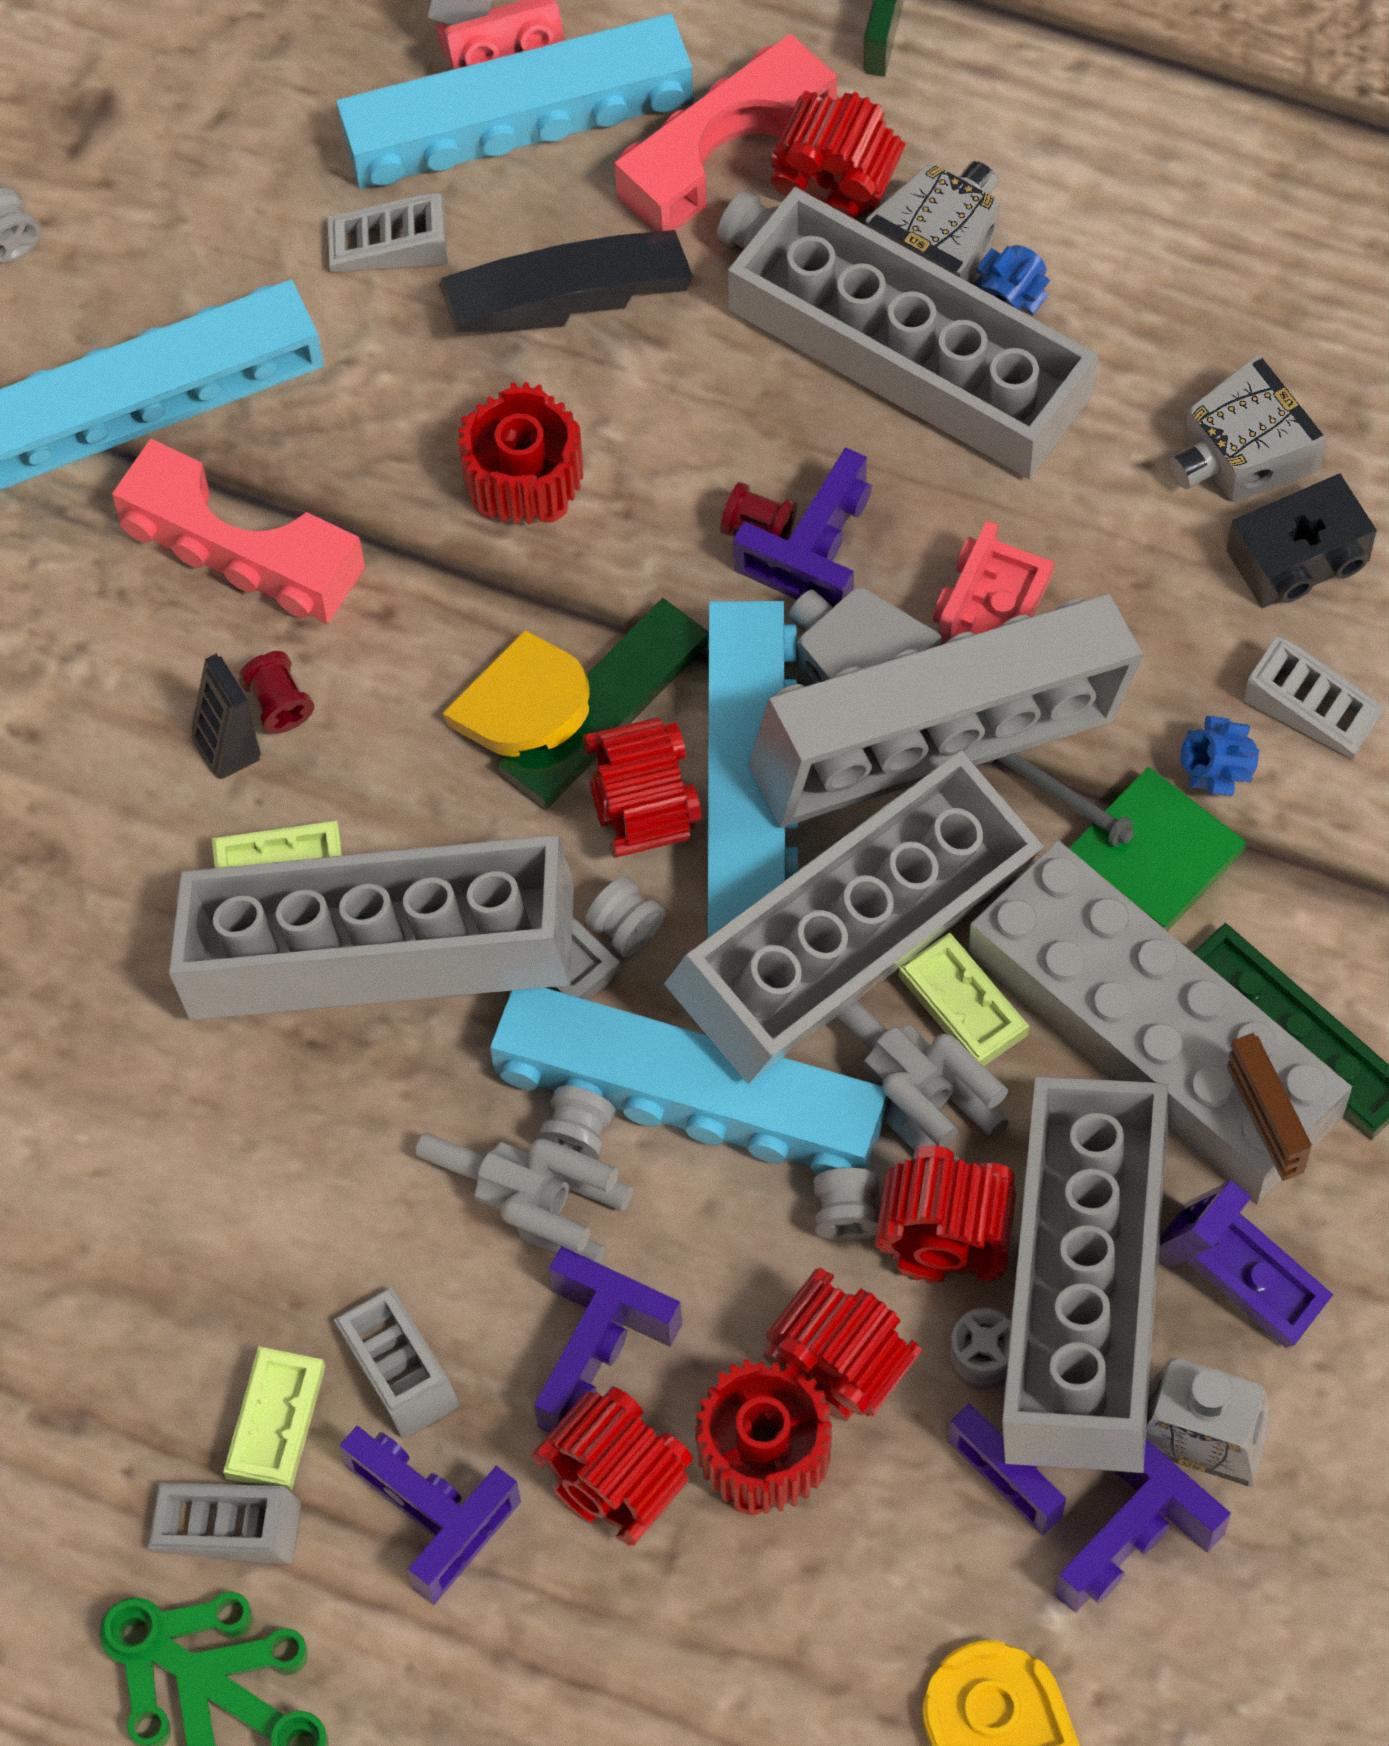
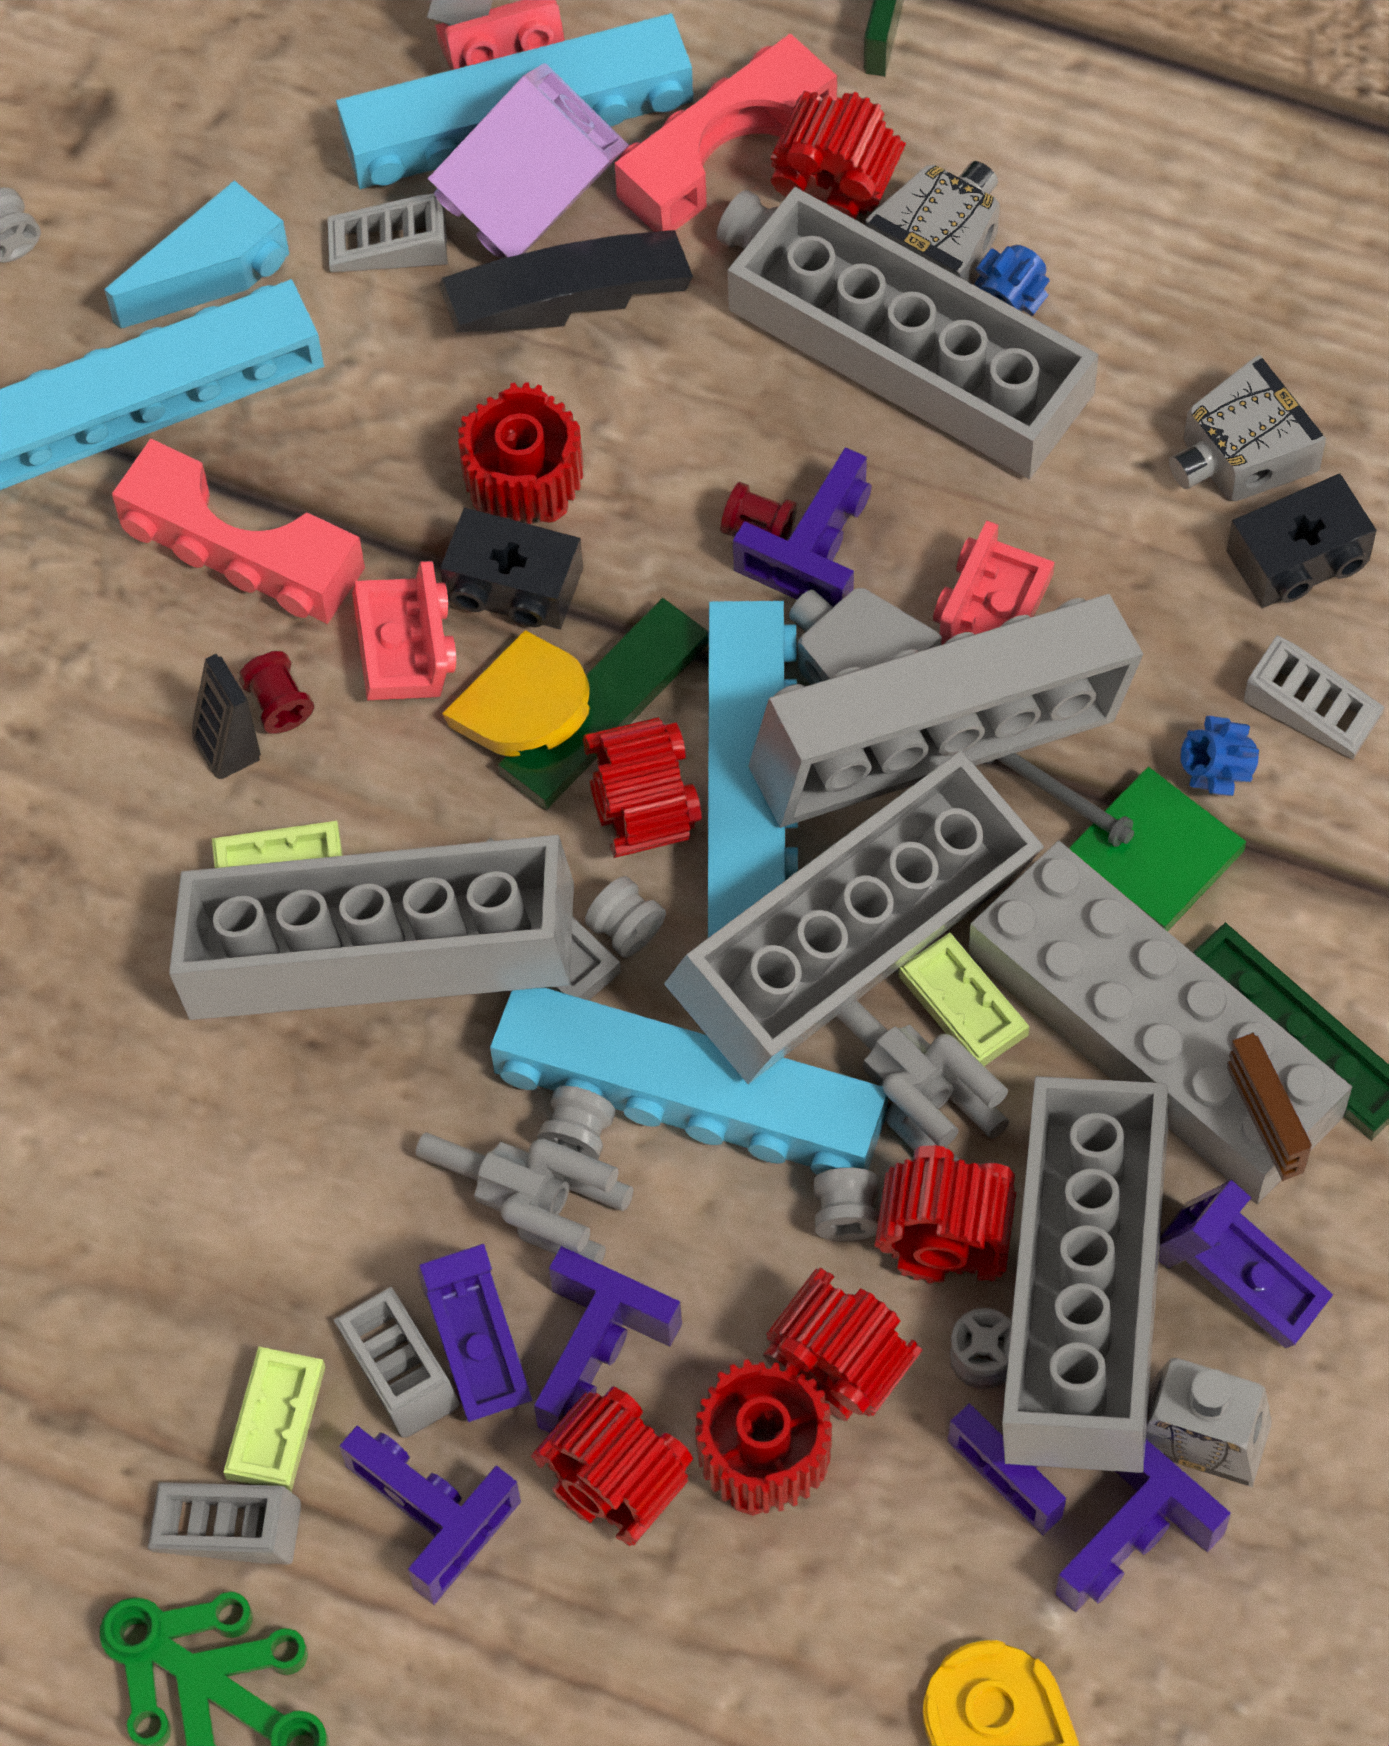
none -> medium azure slope [104,180,289,329]
none -> coral bracket [352,561,456,700]
none -> dark purple bracket [417,1244,533,1422]
none -> lavender slope [428,63,629,258]
none -> black brick [440,507,584,630]

